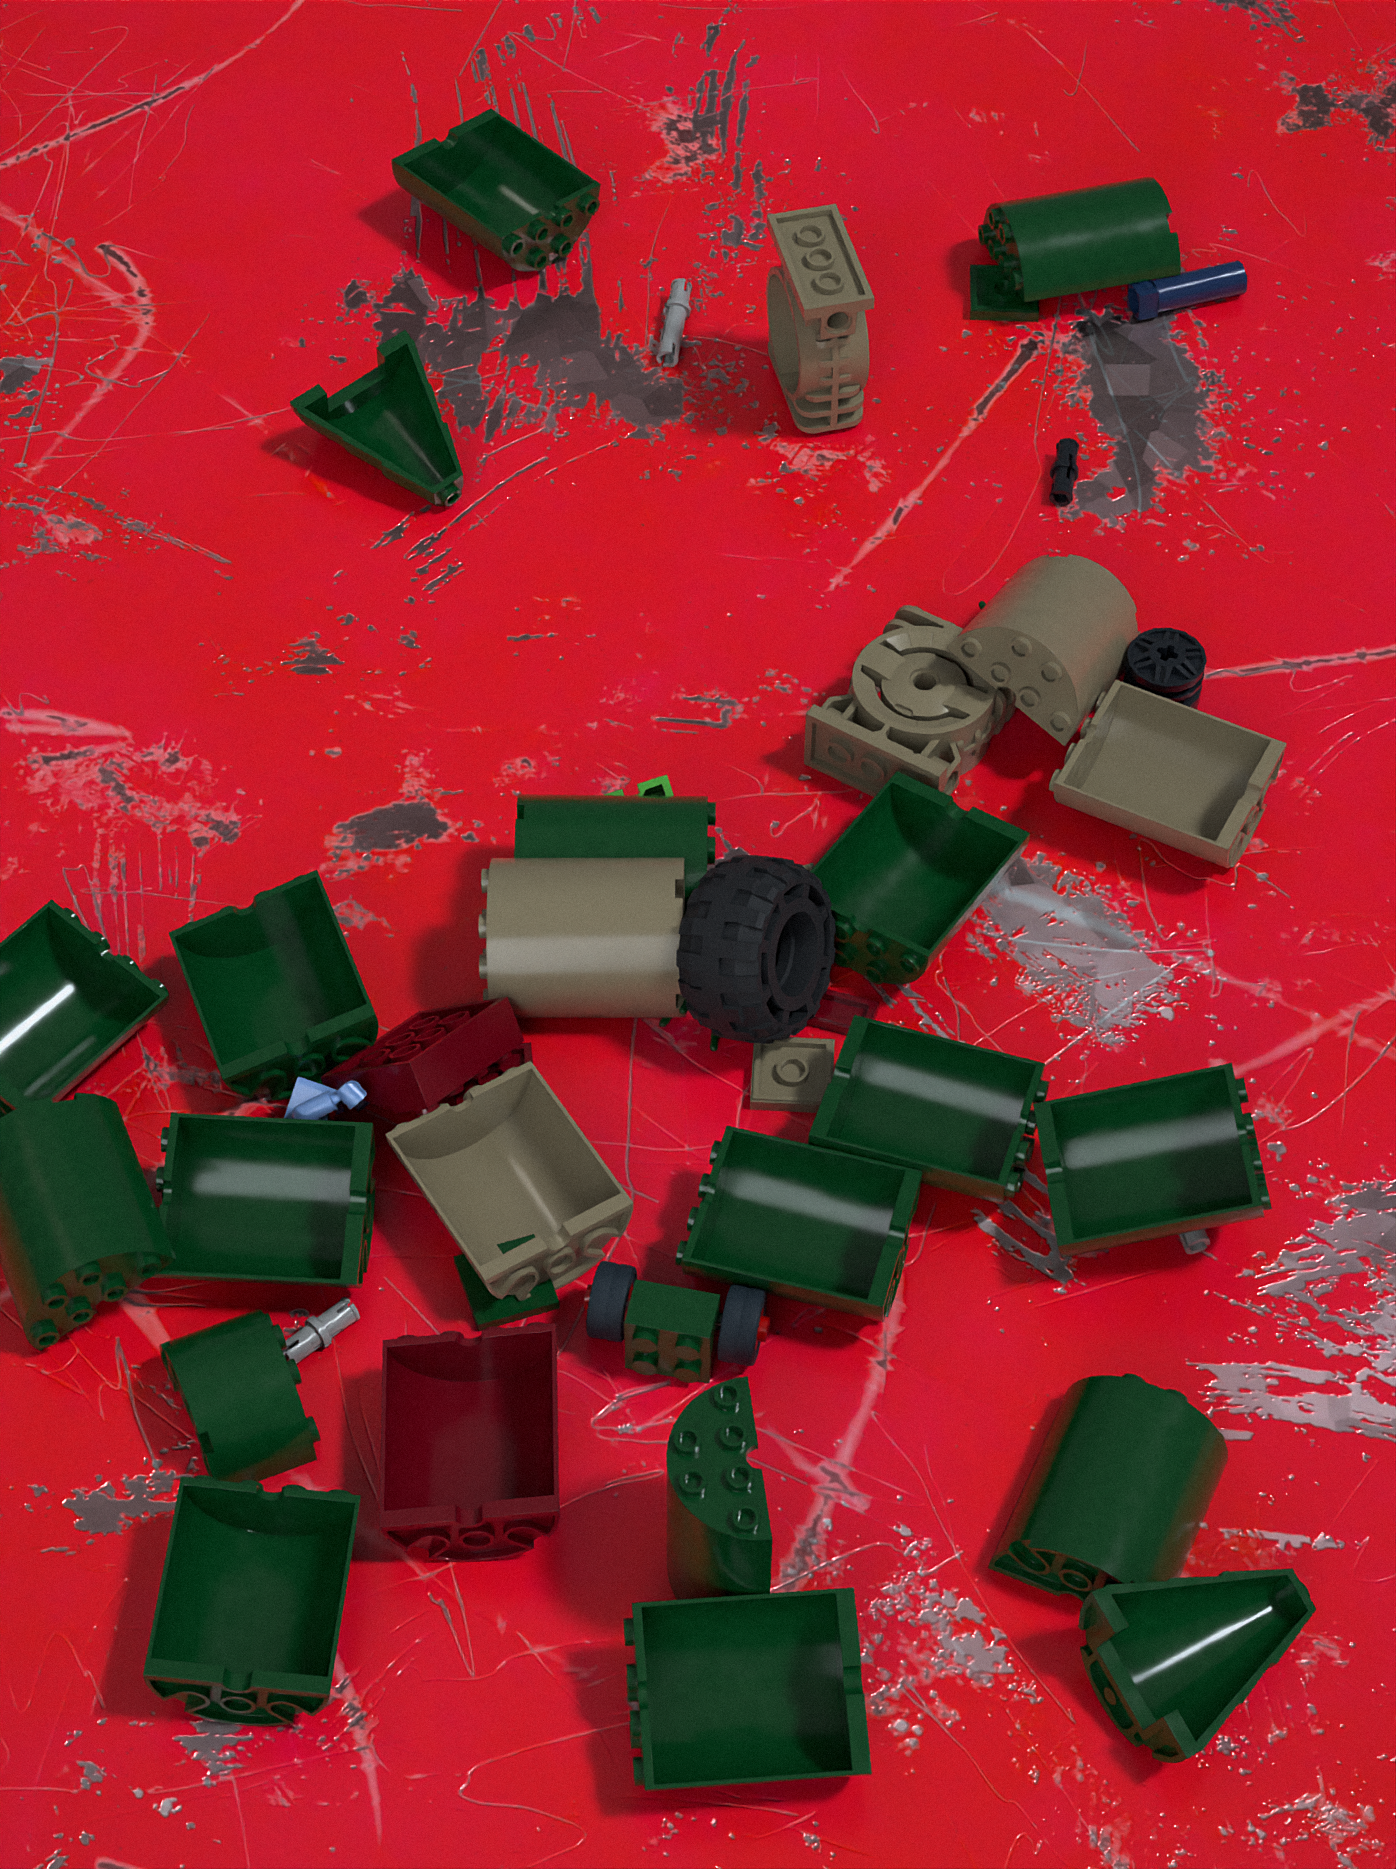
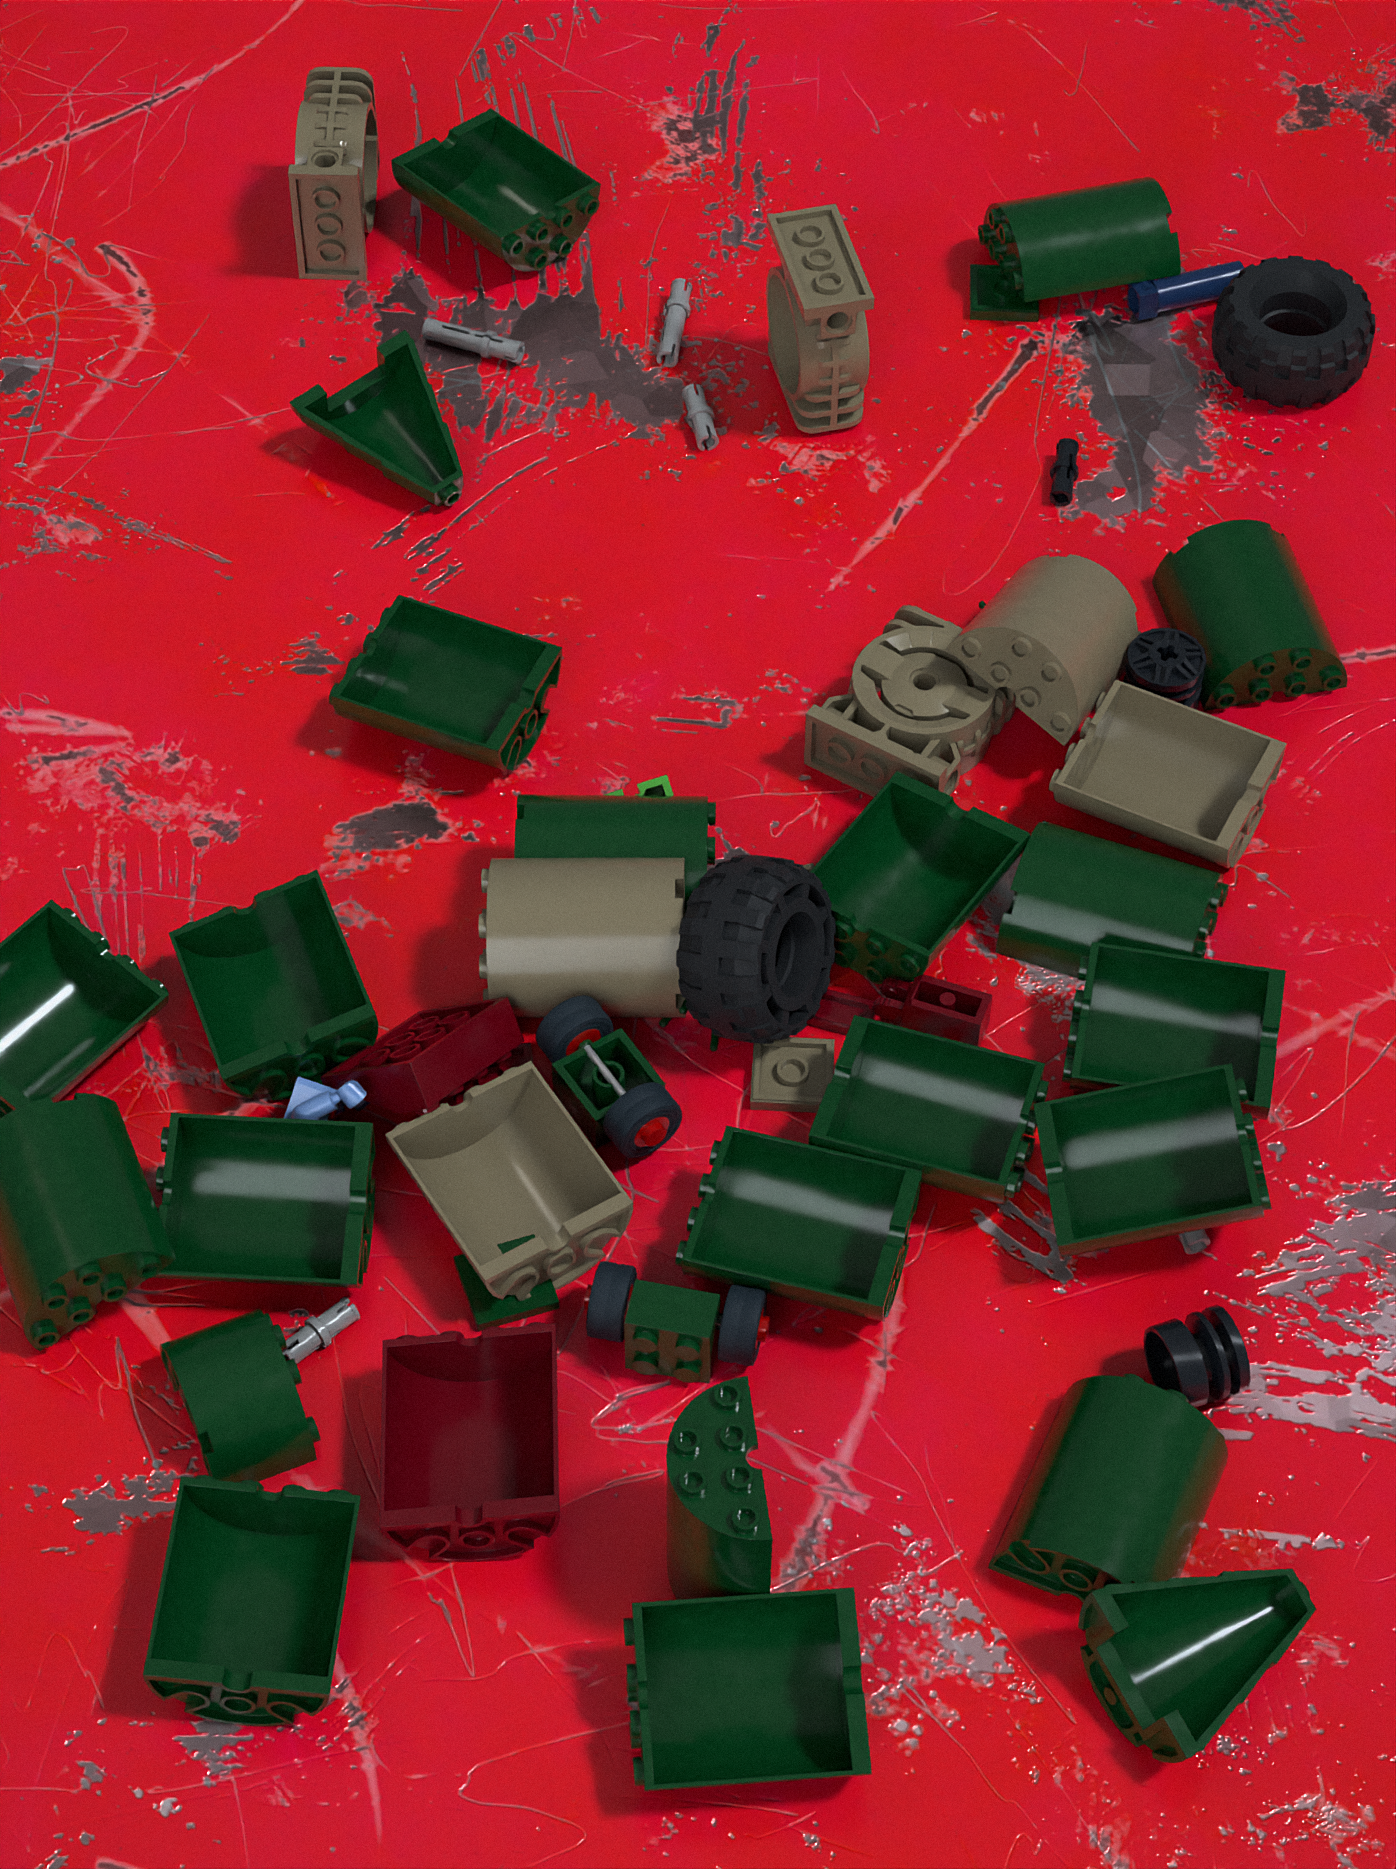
none -> dark tan brick [288,67,380,281]
none -> dark green cylinder [329,595,562,771]
none -> light grey pin [422,317,525,364]
none -> brick [536,995,682,1158]
none -> light grey pin [682,384,719,451]
none -> dark red hinge [872,974,992,1047]
none -> dark green cylinder [995,821,1230,978]
none -> dark green cylinder [1062,942,1286,1120]
none -> black wheel [1143,1305,1251,1408]
none -> dark green cylinder [1152,520,1347,711]
none -> black tyre [1212,256,1375,408]

